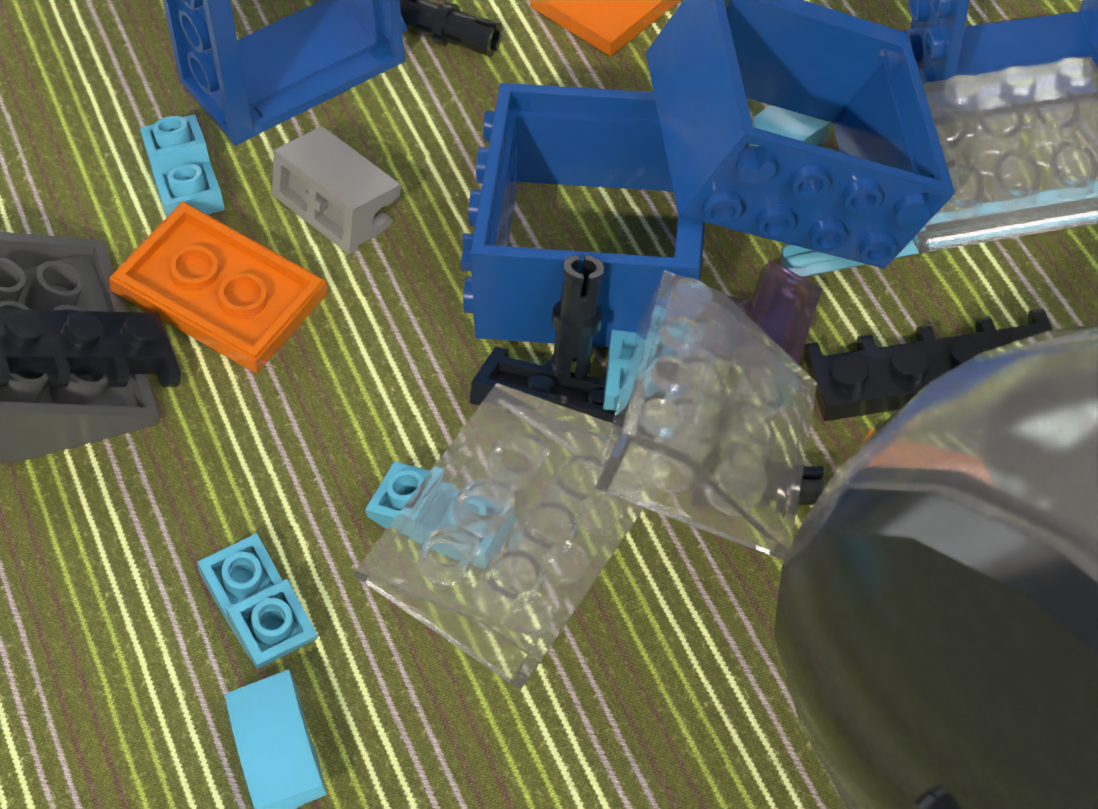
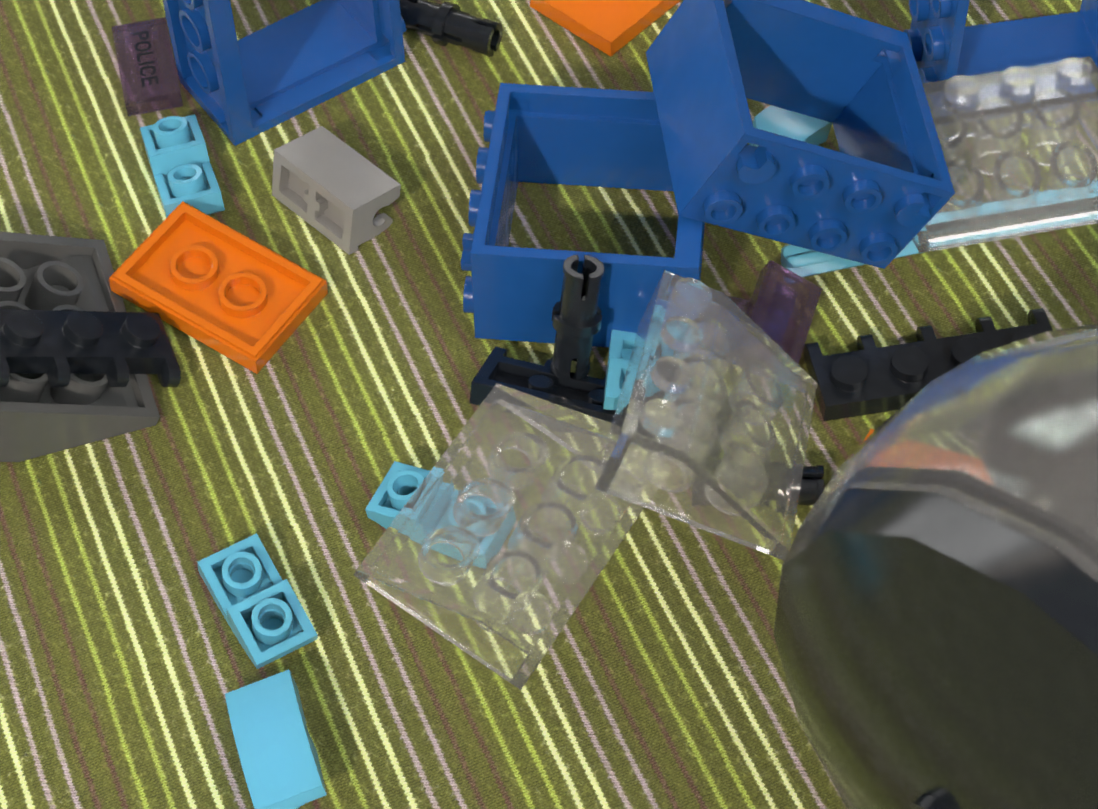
none -> clear purple tile [112,17,183,116]

